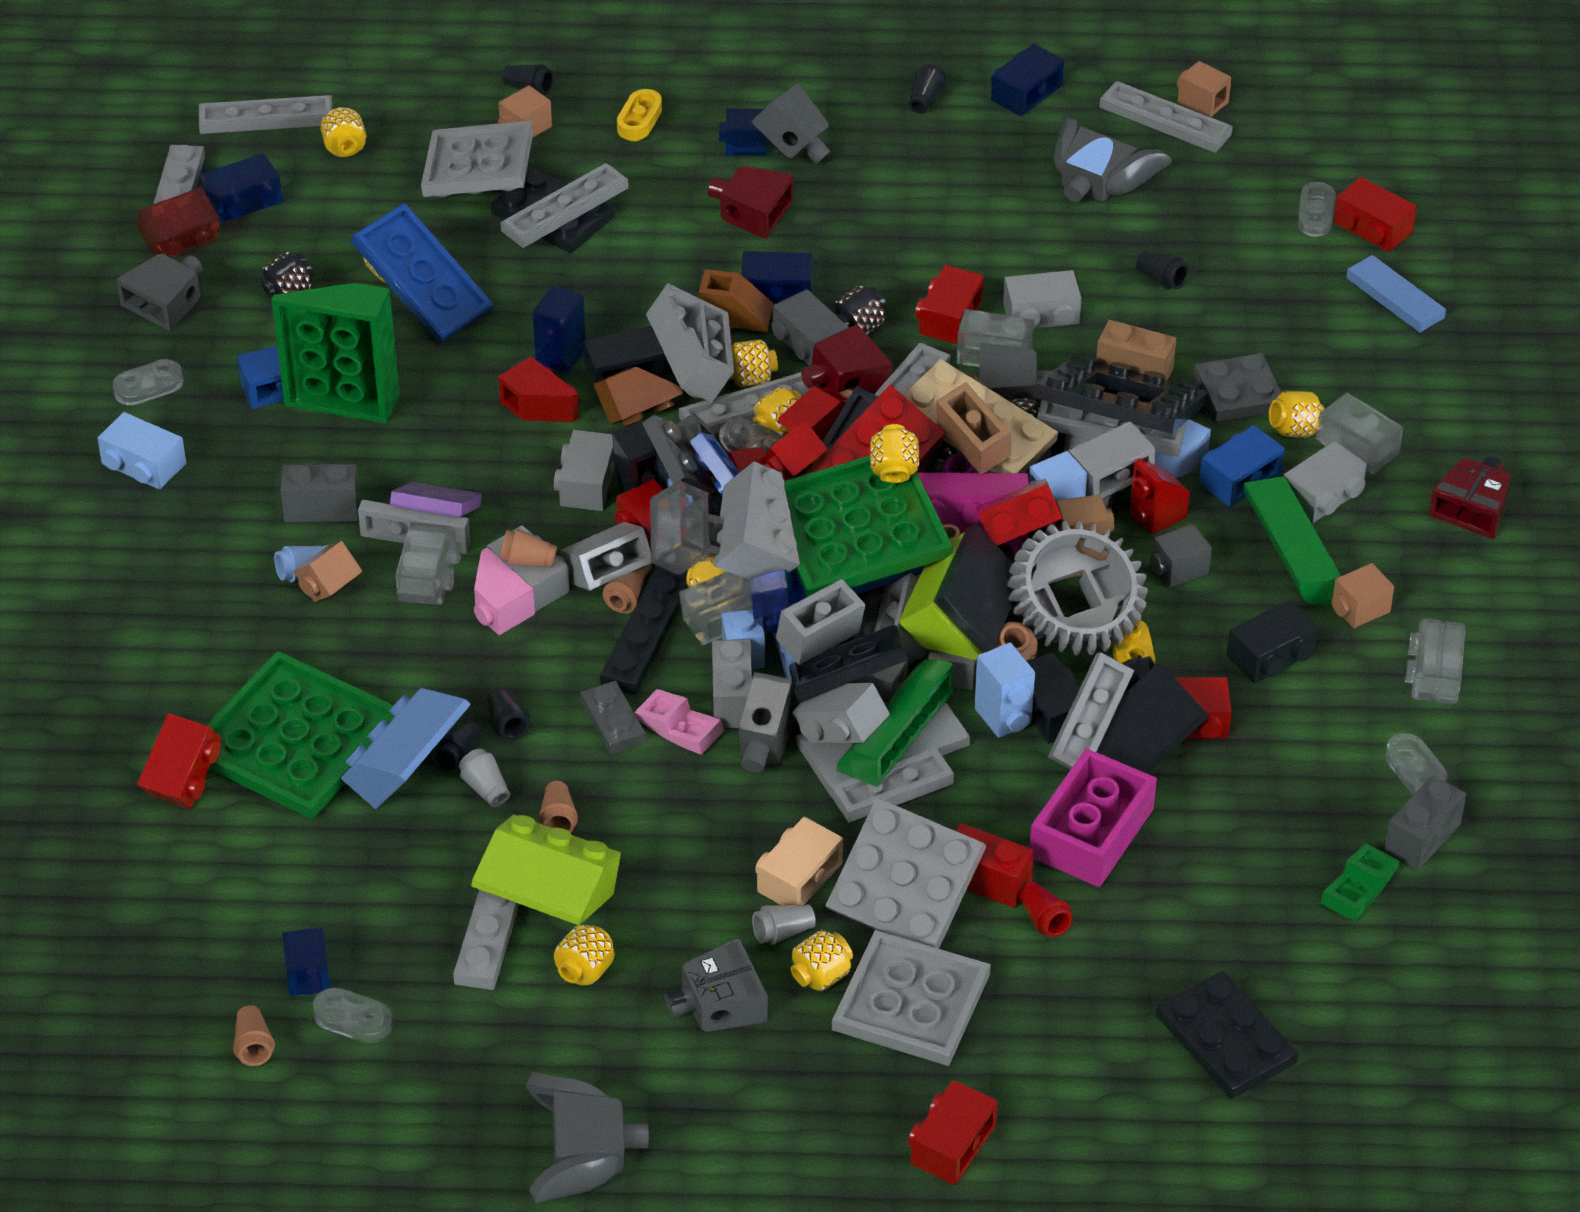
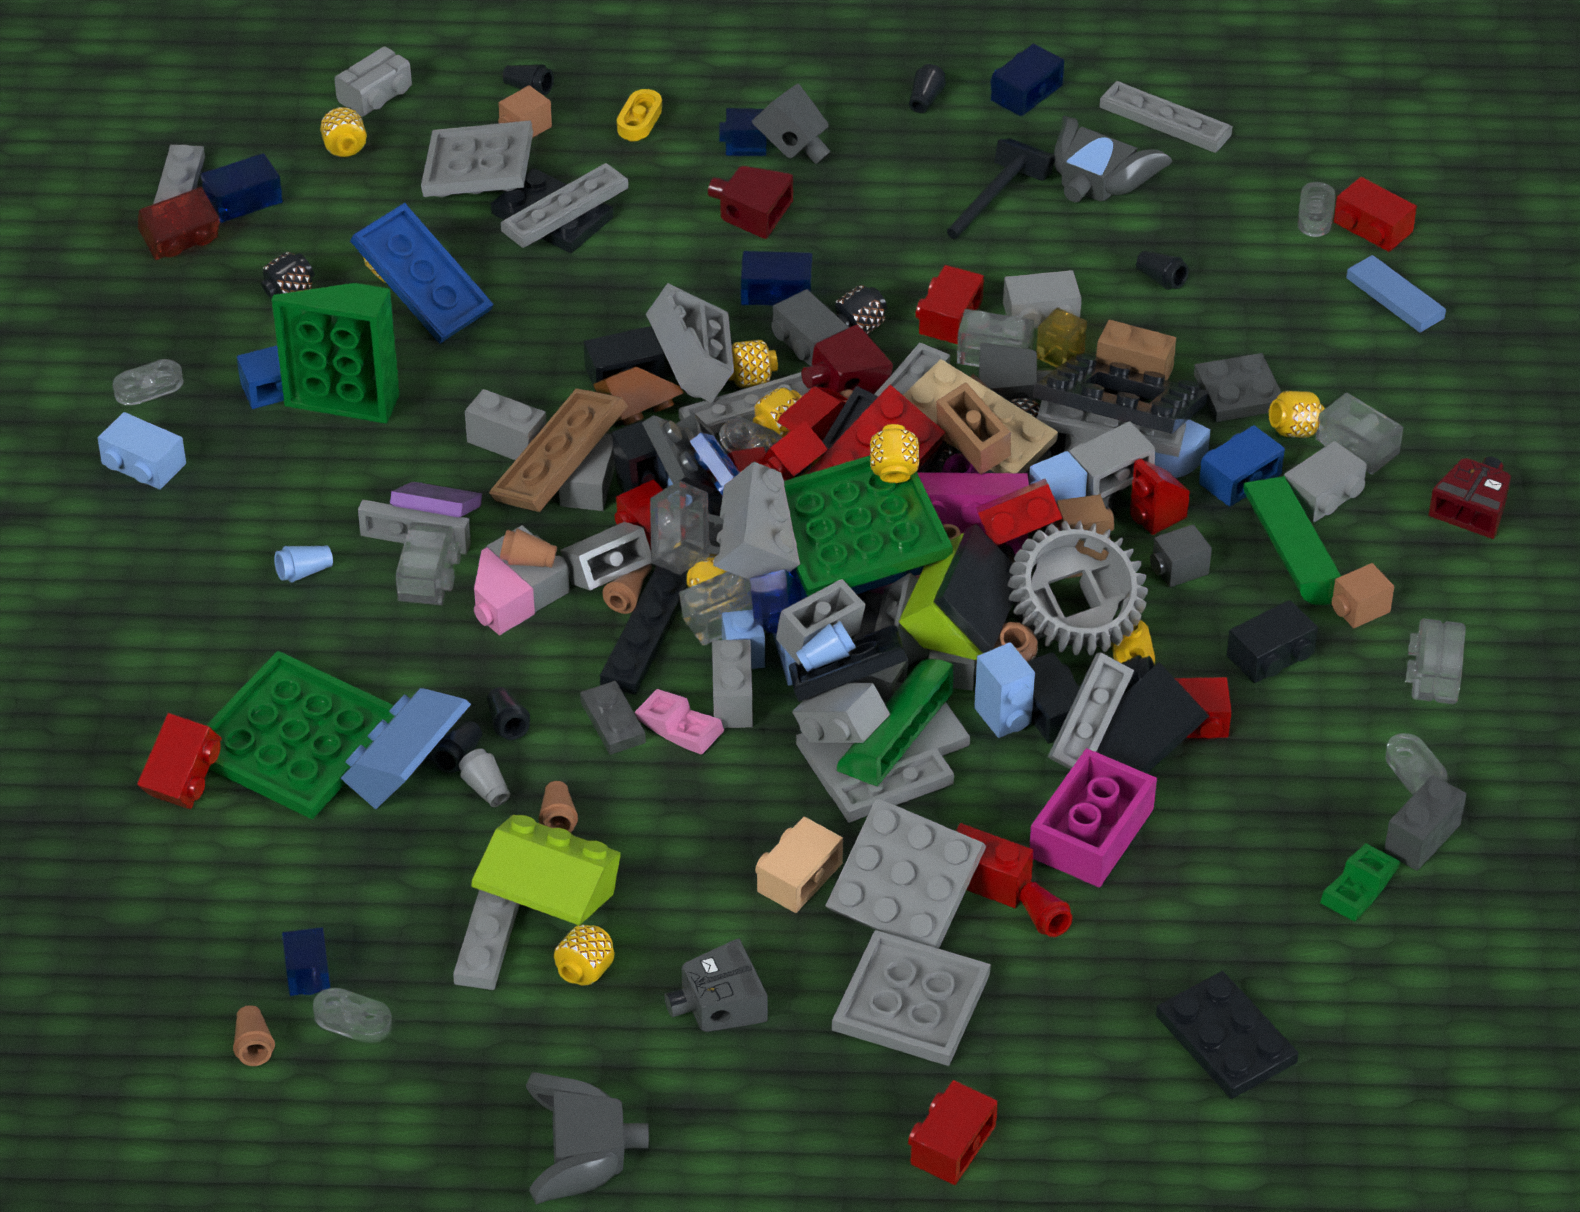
dark grey torso [116,254,202,331] -> none
light grey tile [199,95,333,134] -> none
dark grey brick [281,464,360,522] -> none
nougat brick [293,541,363,602] -> none
red slope [498,357,579,422] -> none
clear blue brick [533,285,586,374] -> none
dark orange slope [698,269,774,332] -> none
dark grey torso [739,672,795,773] -> none
light grey cone [752,904,815,945] -> none
yellow head [790,930,853,991] -> none
nougat brick [1177,61,1231,117] -> none
none -> light grey brick [335,46,412,117]
none -> light grey brick [465,389,546,460]
none -> medium nougat tile [489,388,628,512]
none -> light blue cone [796,621,856,672]
none -> black piece [947,138,1055,239]
none -> clear yellow brick [1036,307,1087,368]

